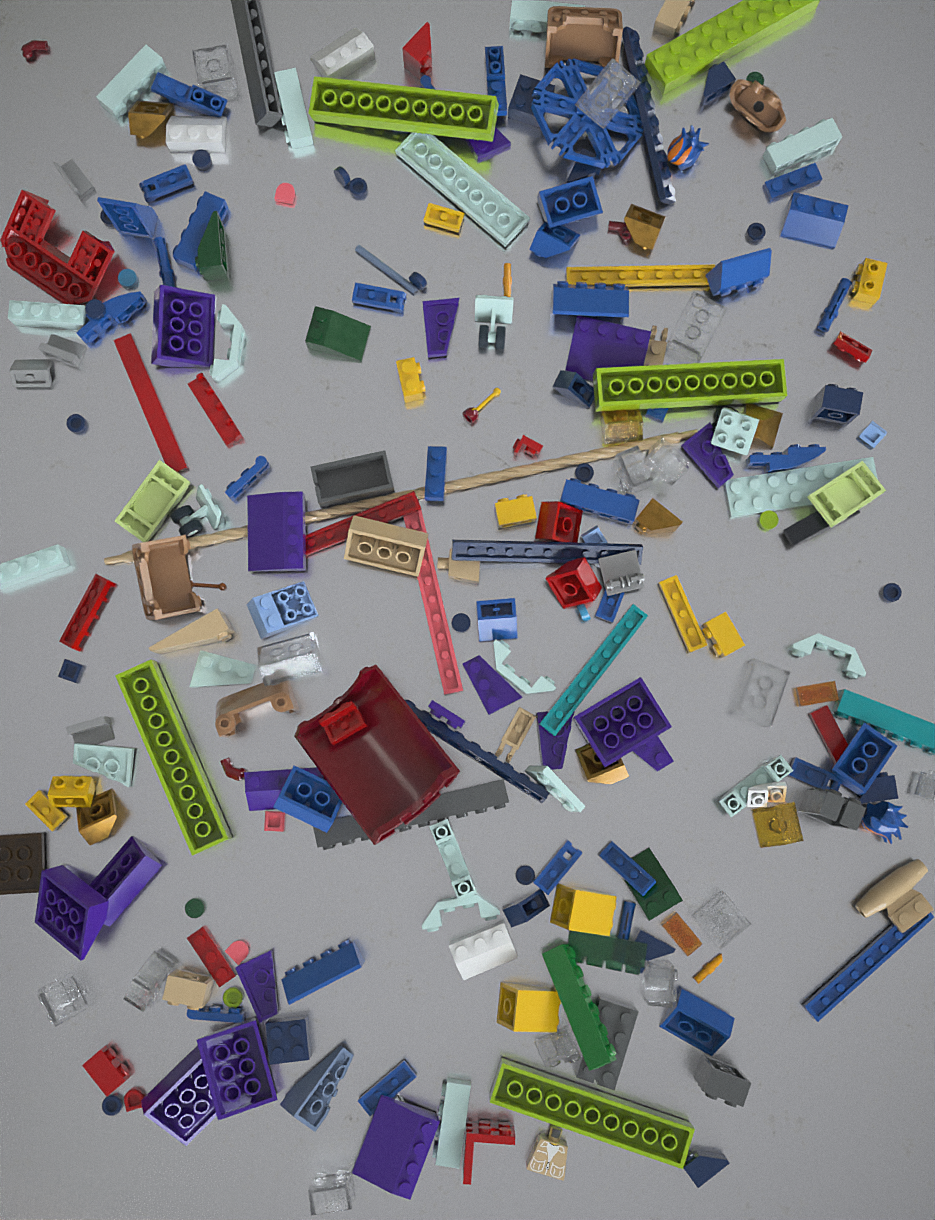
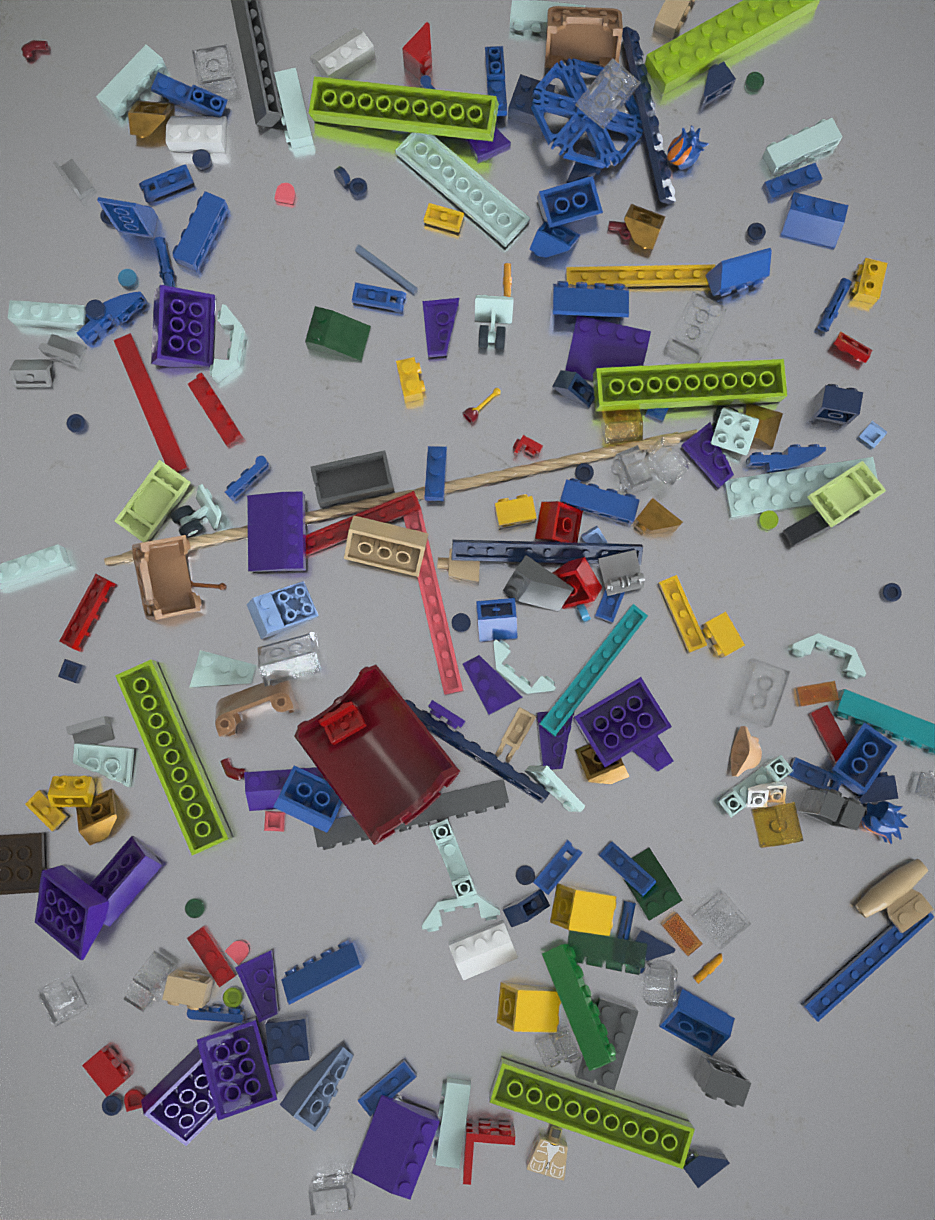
red slope [0,190,115,305] -> none
tan slope [149,609,235,654] -> none
dark green slope [195,211,228,281] -> none
dark blue tile [409,272,427,290] -> none
tan hinge [643,325,668,366] -> none
medium nougat piece [730,79,786,132] -> none
none -> dark grey slope [503,555,574,611]
none -> light nougat hat [730,726,762,777]

